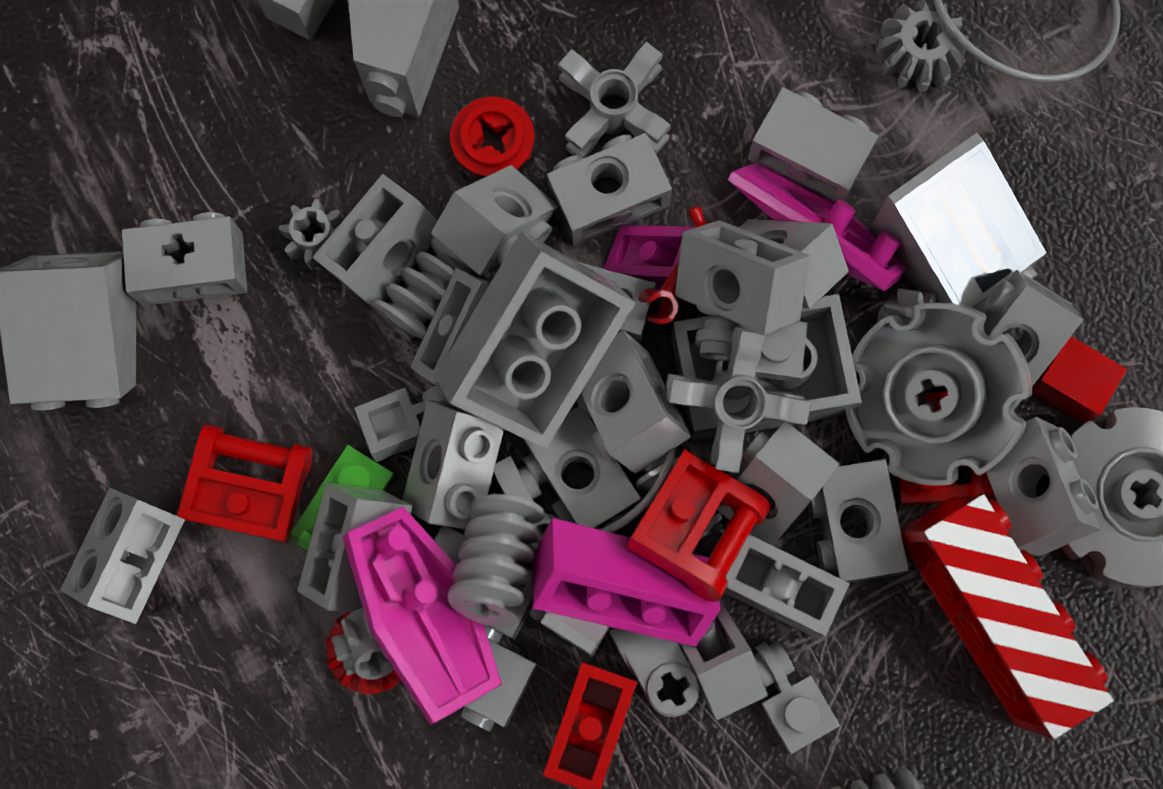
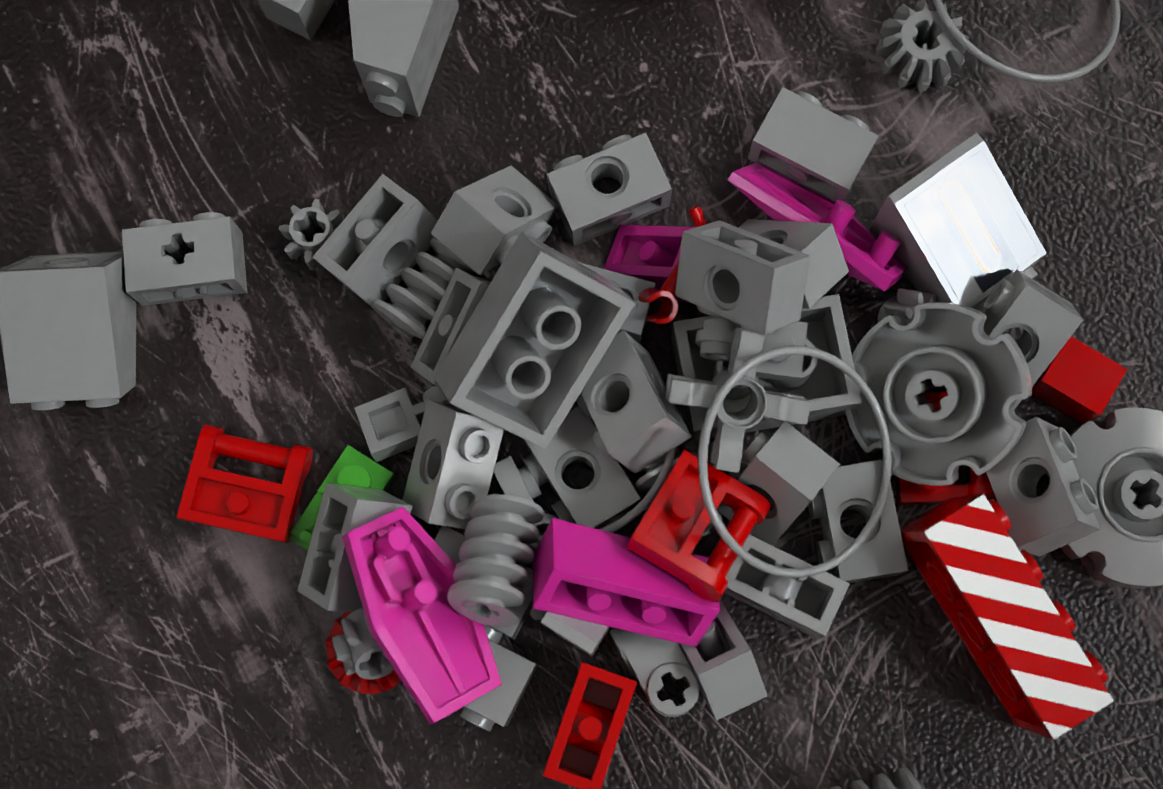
light grey brick [60,487,185,624] -> none
red gear [450,97,535,177] -> none
light grey pin [558,42,671,158] -> none
light grey plate [753,641,840,754] -> none
none -> light grey piece [698,346,892,578]

